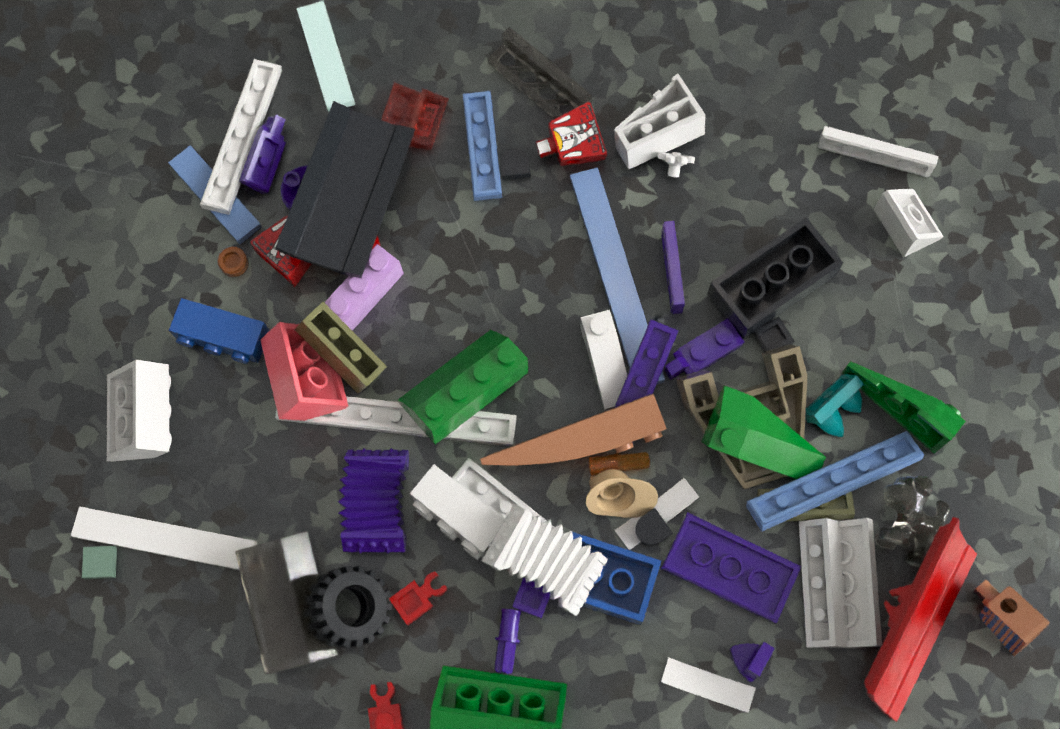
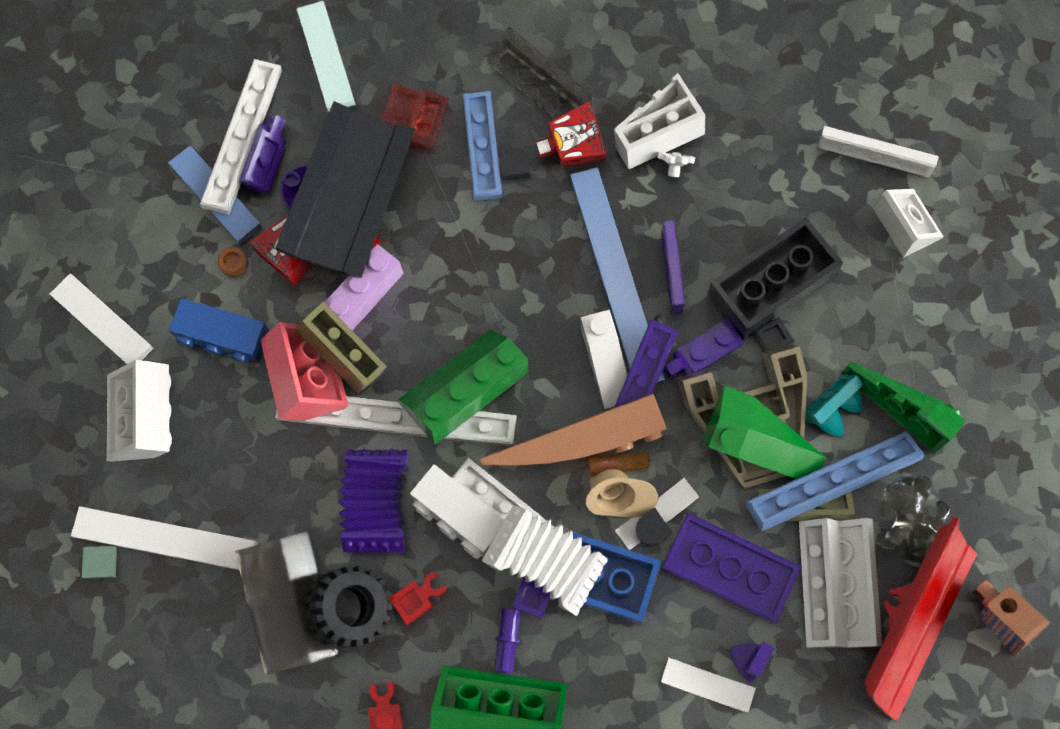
none -> white tile [50,273,154,364]

